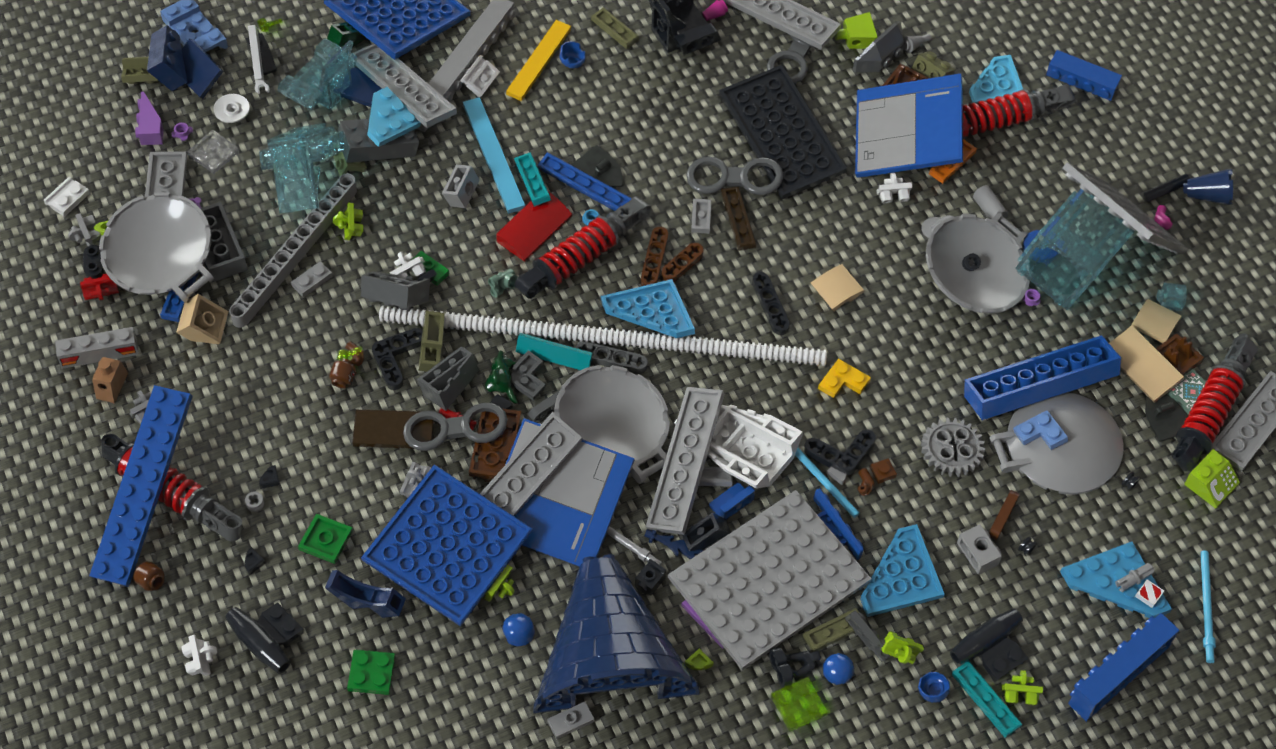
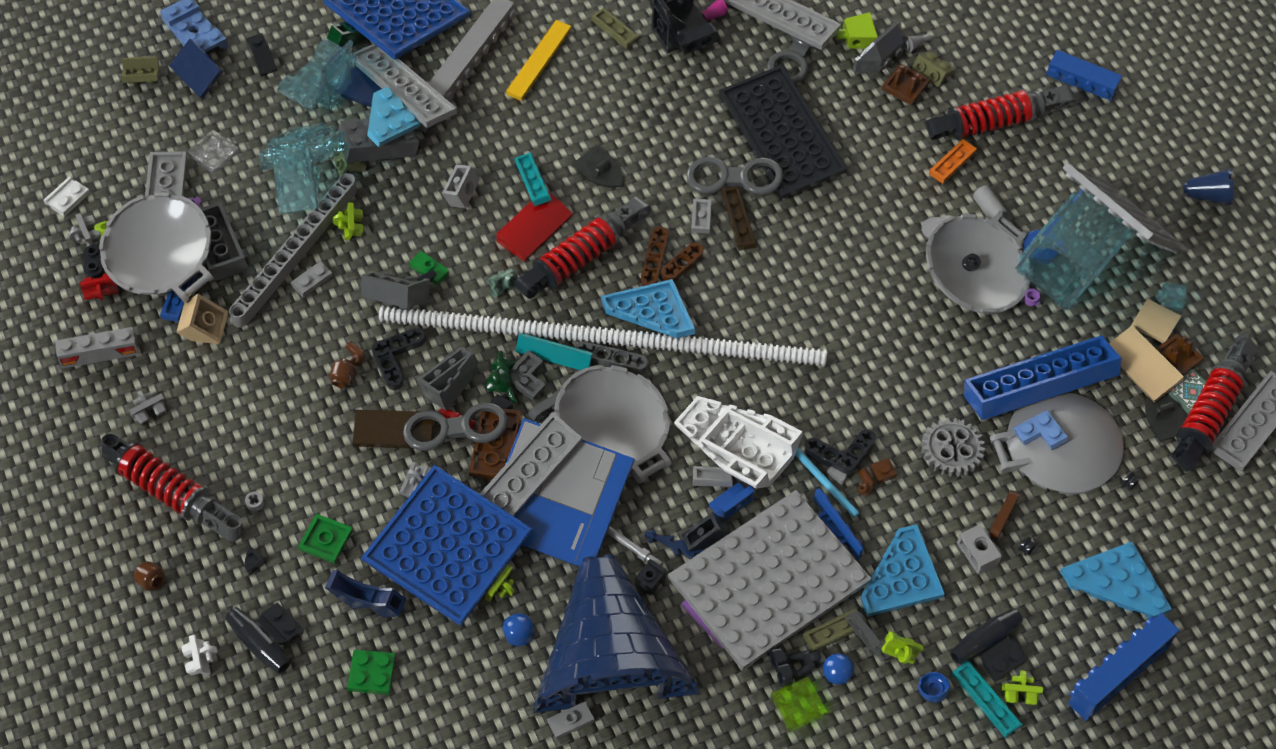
blue plate [89,385,193,587] -> none
medium nougat torso [92,357,128,403] -> none
medium lavender slope [135,92,164,145] -> none
dark blue wedge [147,25,187,91] -> none
medium lavender plate [171,123,193,141] -> none
white dish [214,94,250,123] -> none
white tile [248,25,270,94] -> none
clear neon green hand [257,18,282,32] -> none
black tile [259,465,280,489] -> none
clear neon green hand [337,346,363,361] -> none
white hips [390,252,426,279] -> none
olive slope [418,310,445,372] -> none
white plate [460,55,500,97] -> none
medium azure tile [463,97,525,214] -> none
blue tile [537,152,632,211] -> none
blue hair [559,41,586,69] -> none
dark azure plate [582,209,600,226] -> none
light grey plate [646,387,725,535] -> none
lime tile [684,648,714,670] -> none
black beam [752,272,790,335] -> none
tan slope [811,264,865,311] -> none
yellow plate [818,358,871,398] -> none
tile [855,73,963,178] -> none
white hips [876,173,912,203] -> none
medium azure plate [969,55,1023,103] -> none
light grey axle [1115,563,1155,592] -> none
white tile [1135,580,1164,608] -> none
black axle [1143,174,1191,202] -> none
dark pink arm [1154,205,1172,230] -> none
lime slope [1184,449,1240,509] -> none
medium azure bar [1201,551,1216,663] -> none

